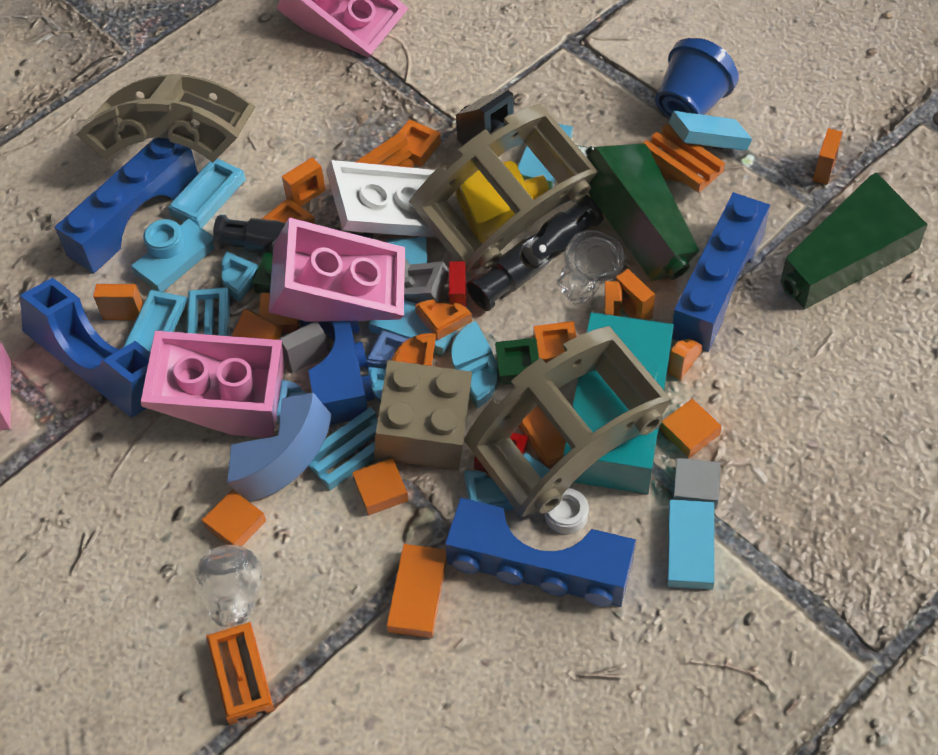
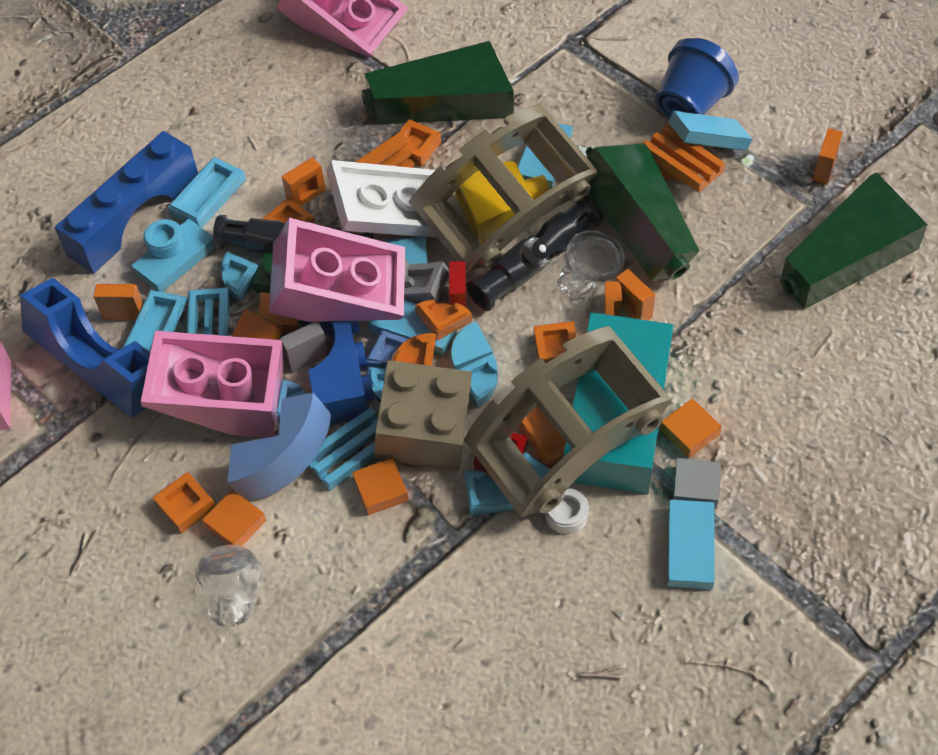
dark tan window [76,74,255,163] -> none
orange tile [206,622,275,725] -> none
orange tile [387,544,447,638] -> none
blue arch [445,497,636,607] -> none
black slope [456,90,514,157] -> none
dark green plate [495,338,539,385] -> none
orange tile [668,338,702,381] -> none
blue arch [672,192,770,352] -> none
none -> orange tile [152,472,215,534]
none -> dark green slope [361,41,514,124]

